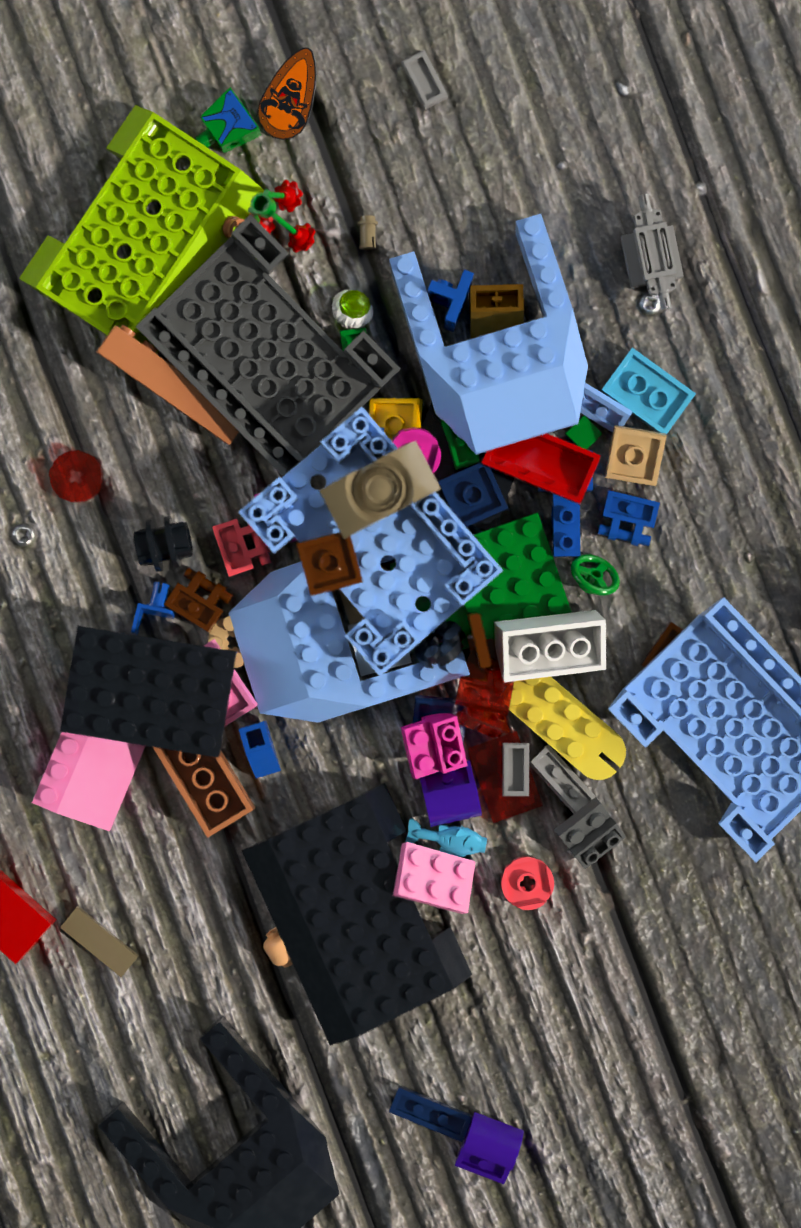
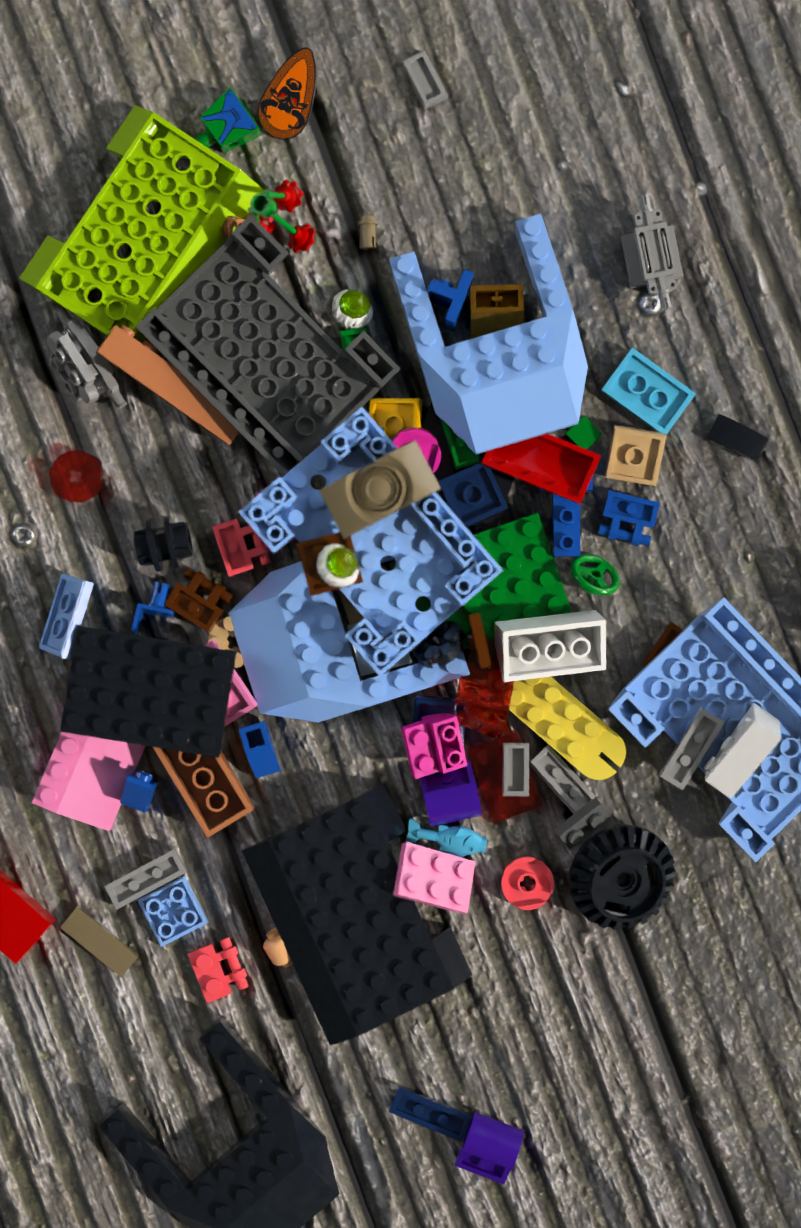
light blue plate [580,383,632,433] -> none
none -> light blue tile [39,573,94,660]
none -> light grey piece [46,307,127,410]
none -> light grey plate [104,848,188,910]
none -> blue slope [120,770,160,813]
none -> light blue tile [137,875,209,947]
none -> coral plate [188,937,249,1003]
none -> hair [317,544,359,587]
none -> black gear [569,825,676,930]
none -> light grey plate [659,707,725,790]
none -> white wedge [704,703,781,799]
none -> black slope [707,414,769,463]

